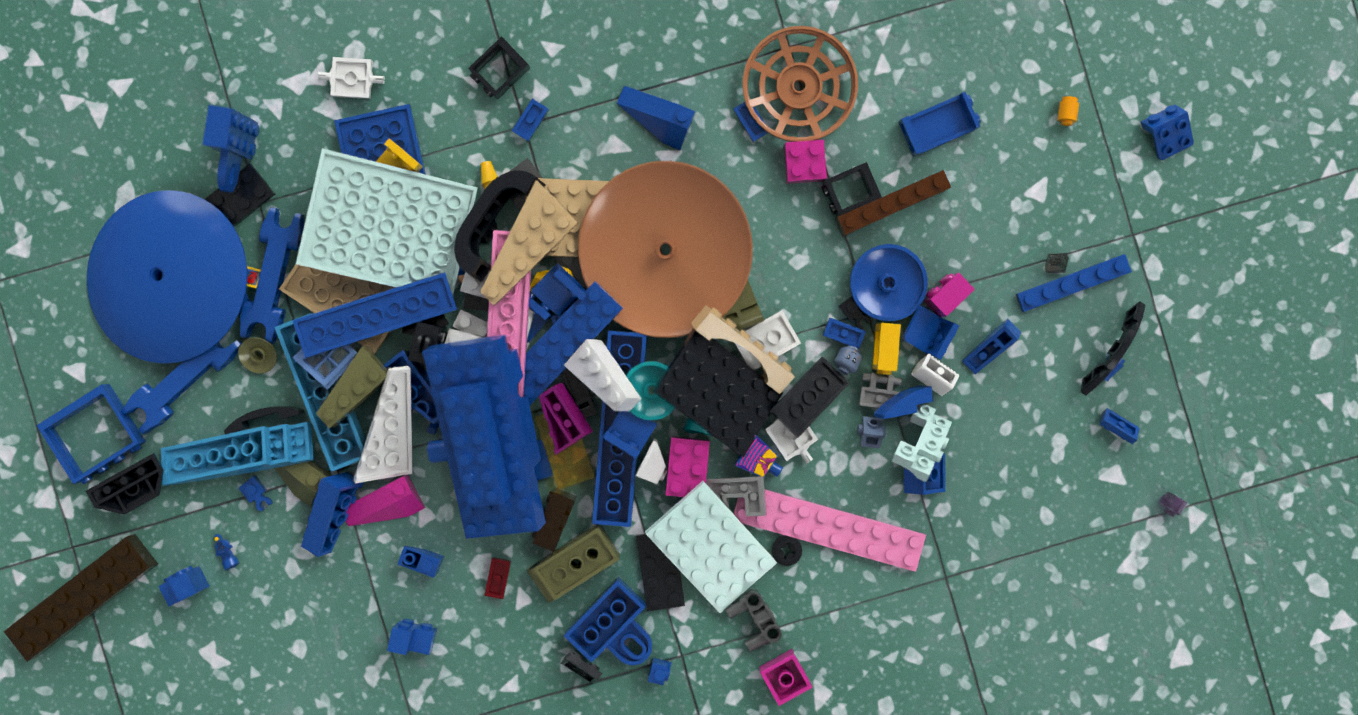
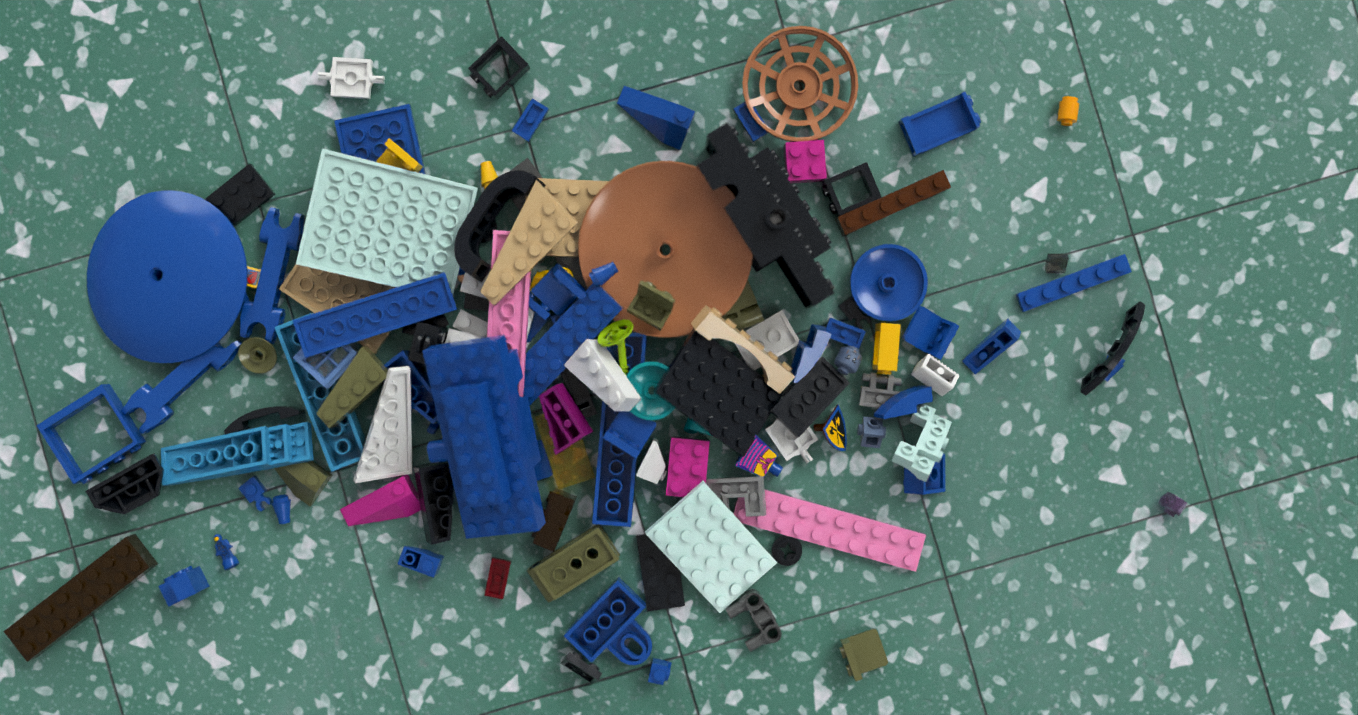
blue brick [202,105,259,193] -> none
blue wedge [301,472,364,557] -> none
blue brick [387,619,437,655] -> none
dark pink brick [759,649,813,706] -> none
dark pink brick [924,272,975,317] -> none
blue plate [1100,408,1139,444] -> none
blue bracket [1141,105,1194,160] -> none
none -> blue cone [271,494,291,524]
none -> black wedge [414,461,454,545]
none -> blue cone [589,261,619,287]
none -> lime dish [597,319,634,375]
none -> olive bracket [627,281,675,331]
none -> black piece [697,122,835,309]
none -> slope [791,324,832,383]
none -> shield [814,405,847,451]
none -> olive bracket [839,628,888,682]

